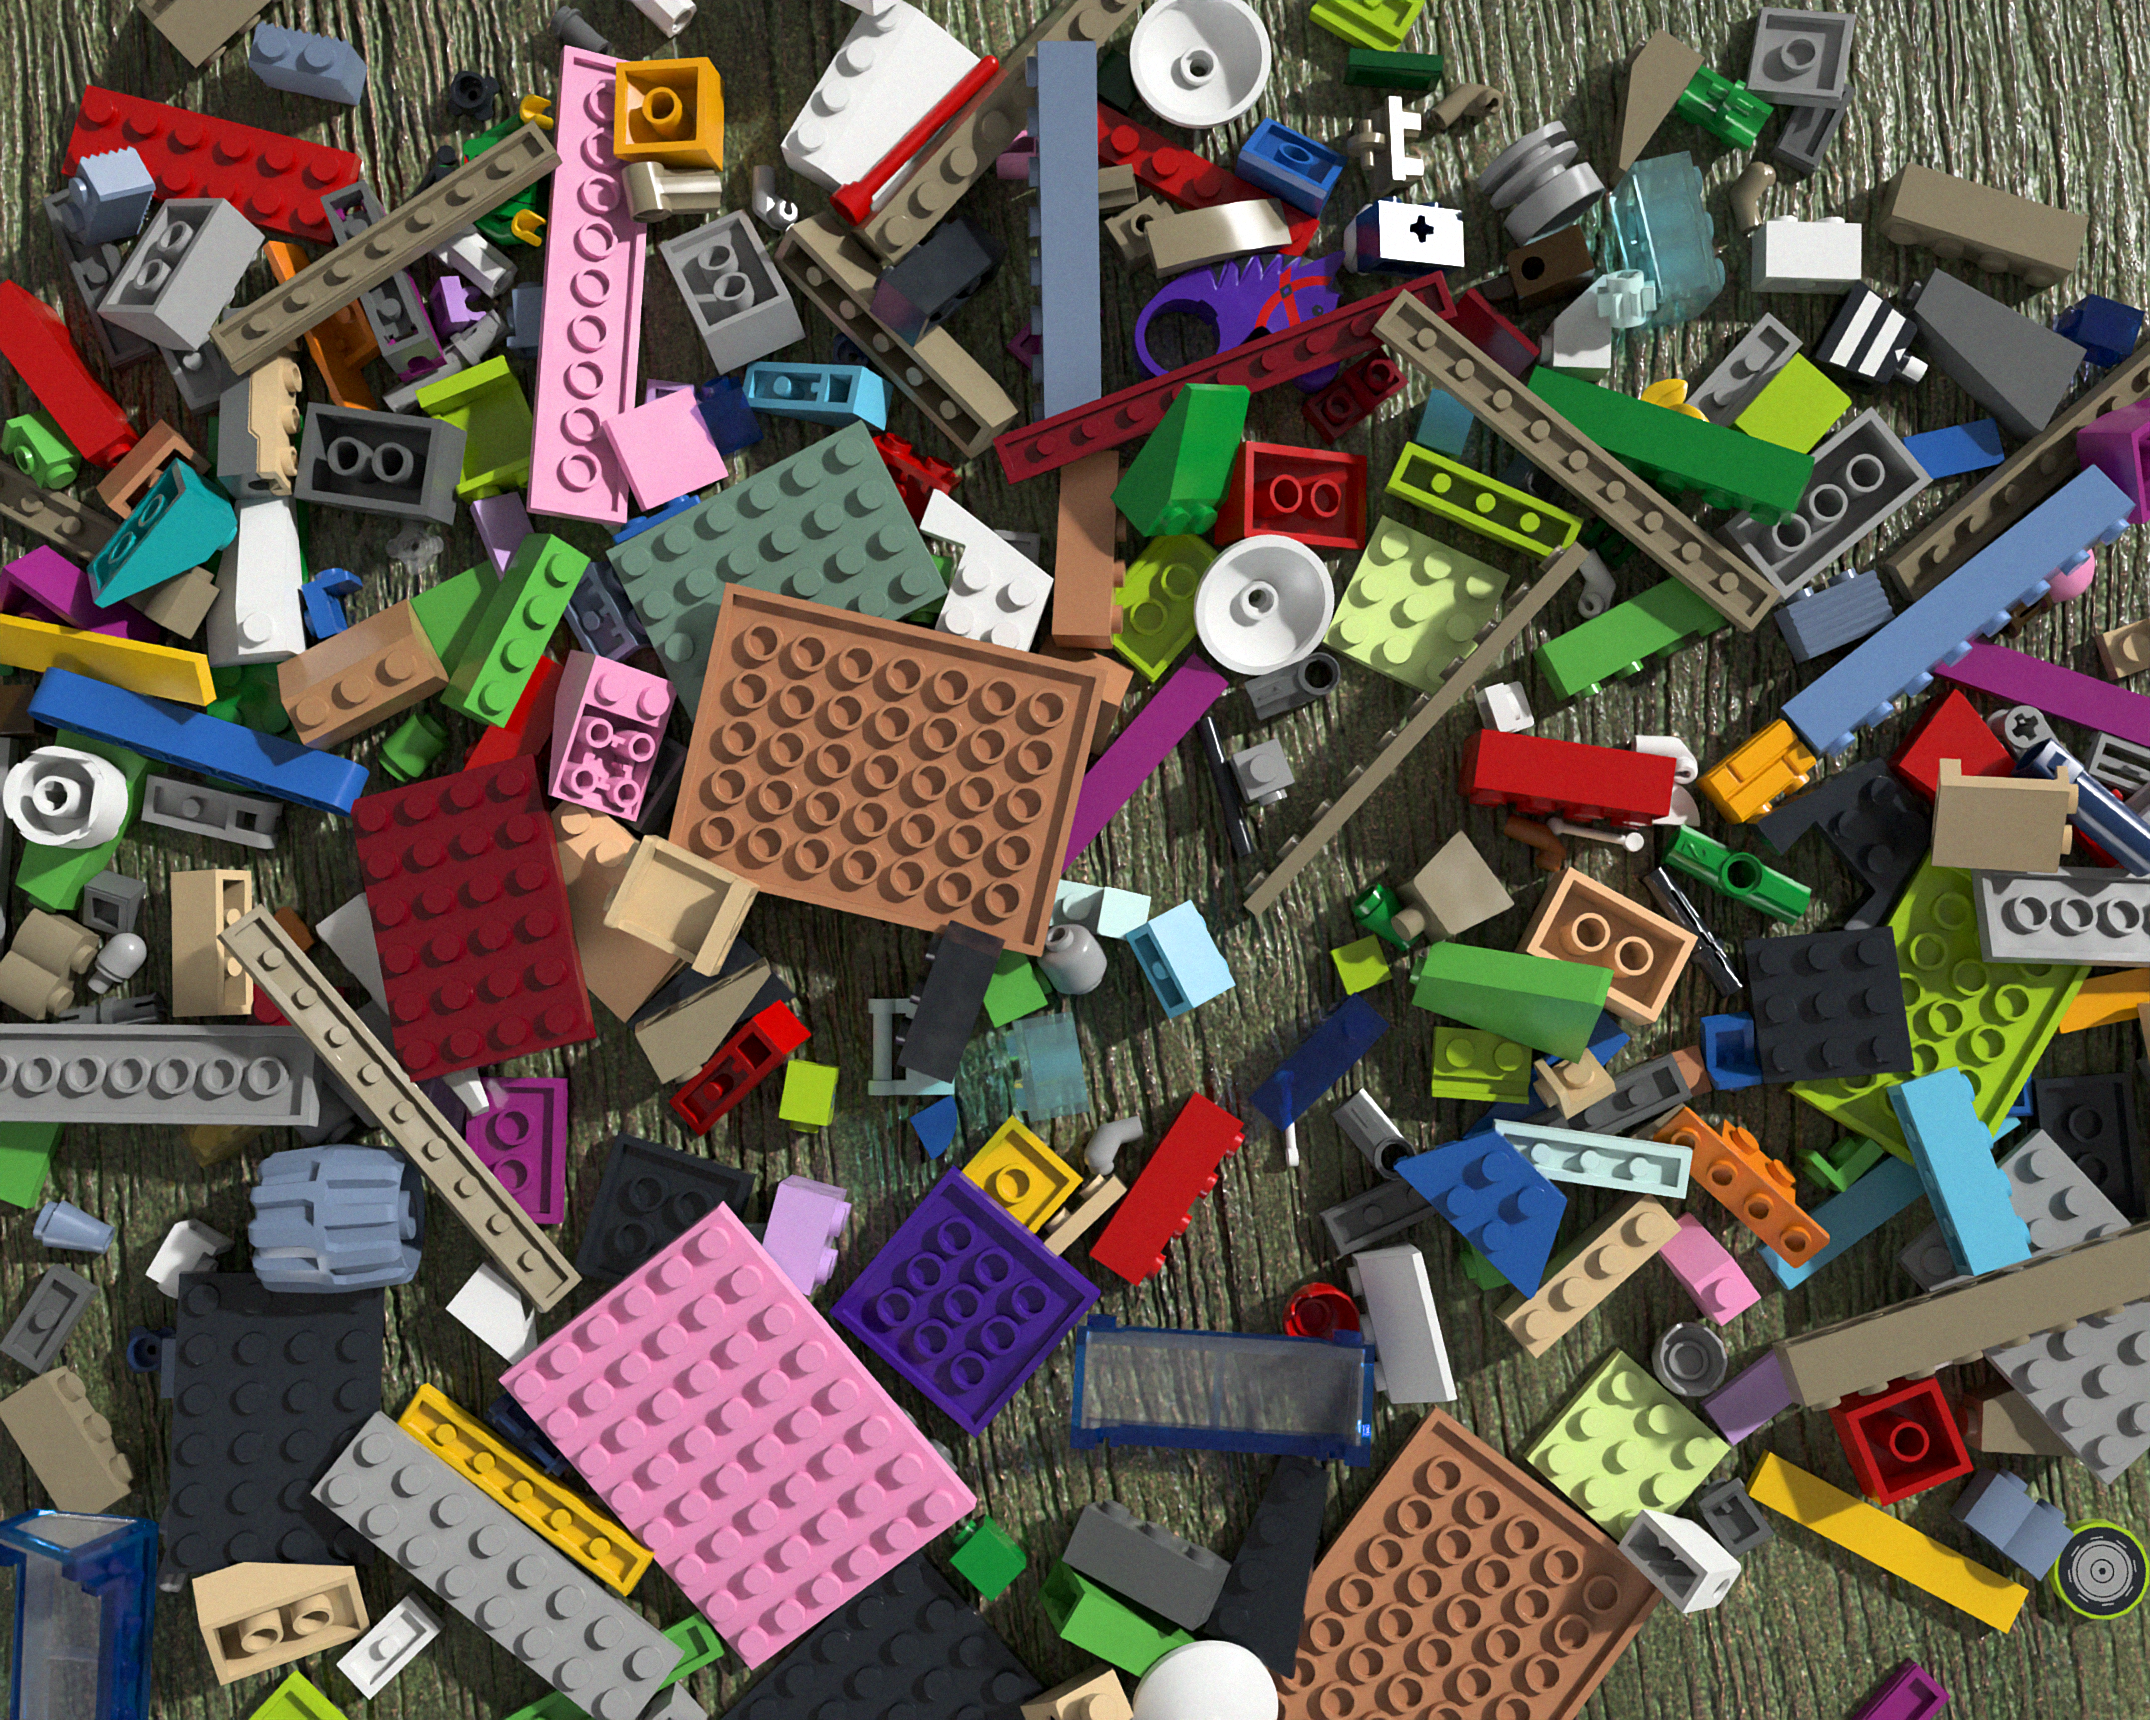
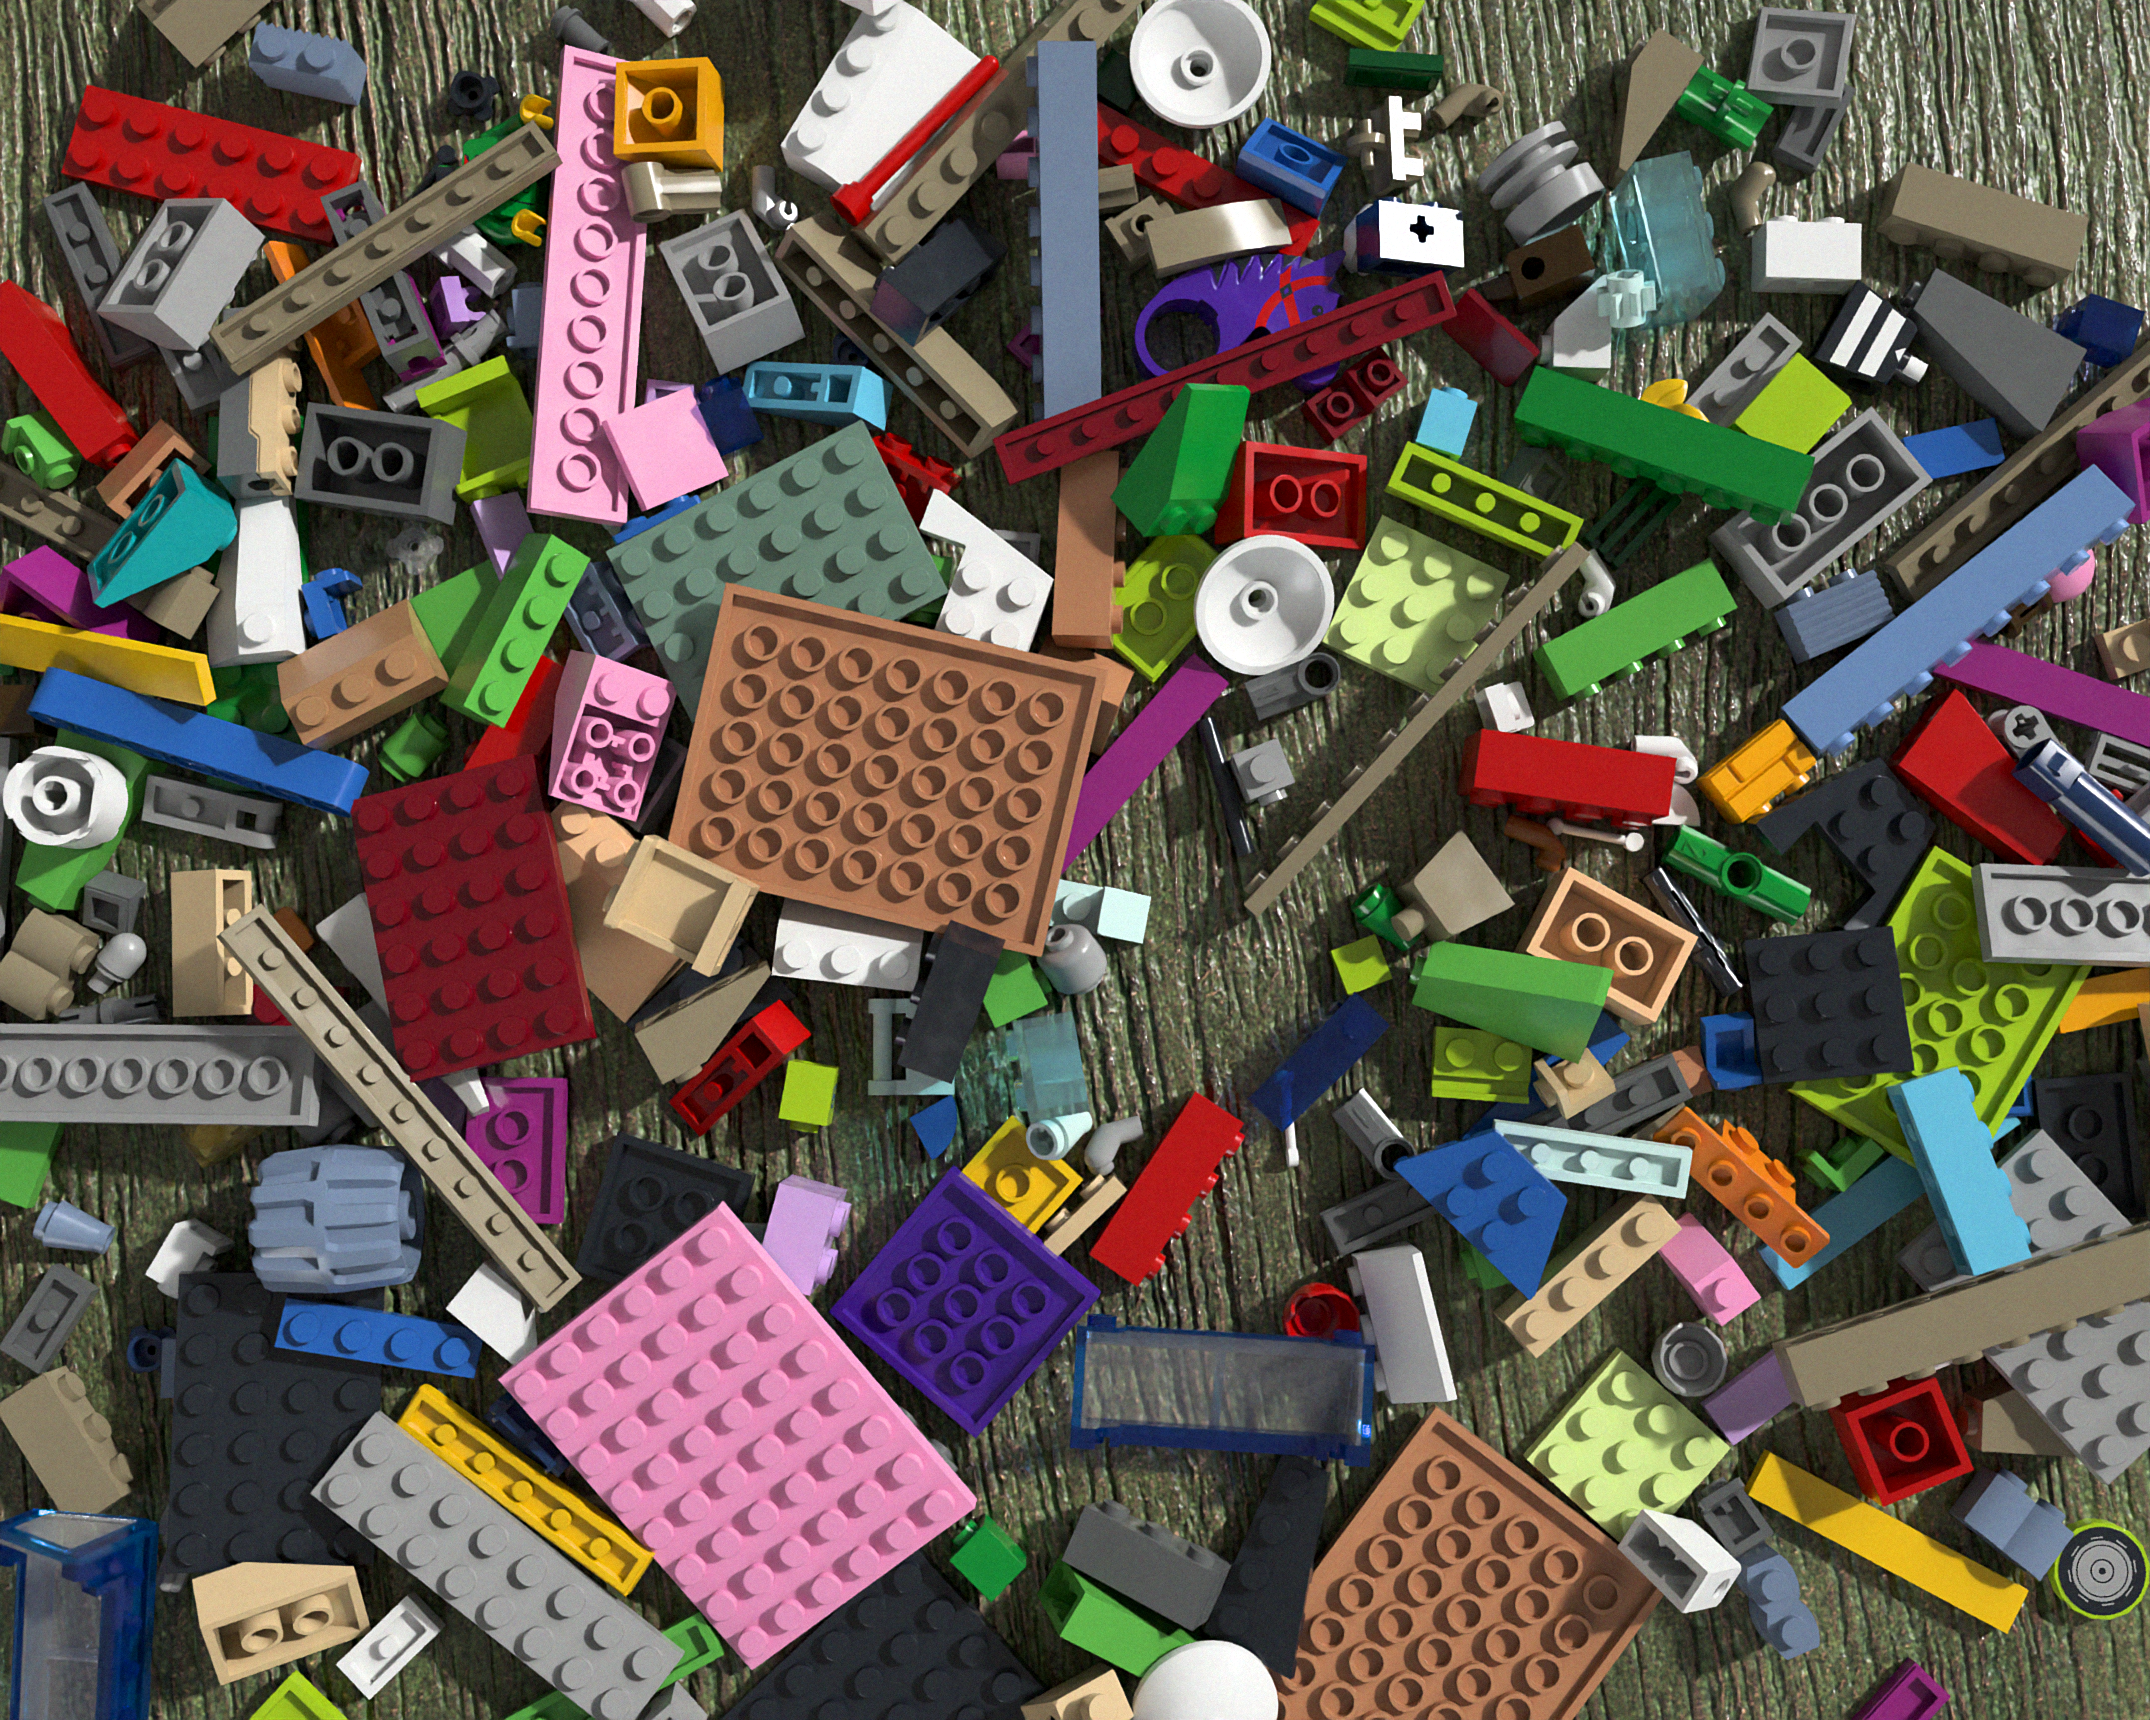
sand blue brick [61,146,156,246] -> none
brick [1125,900,1236,1019] -> none
dark tan plate [1371,289,1781,633] -> none
tan panel [1931,759,2078,873] -> none
none -> blue plate [274,1295,483,1379]
none -> white slope [772,897,927,991]
none -> light aqua cone [1026,1106,1092,1161]
none -> sand blue brick [1735,1542,1820,1660]

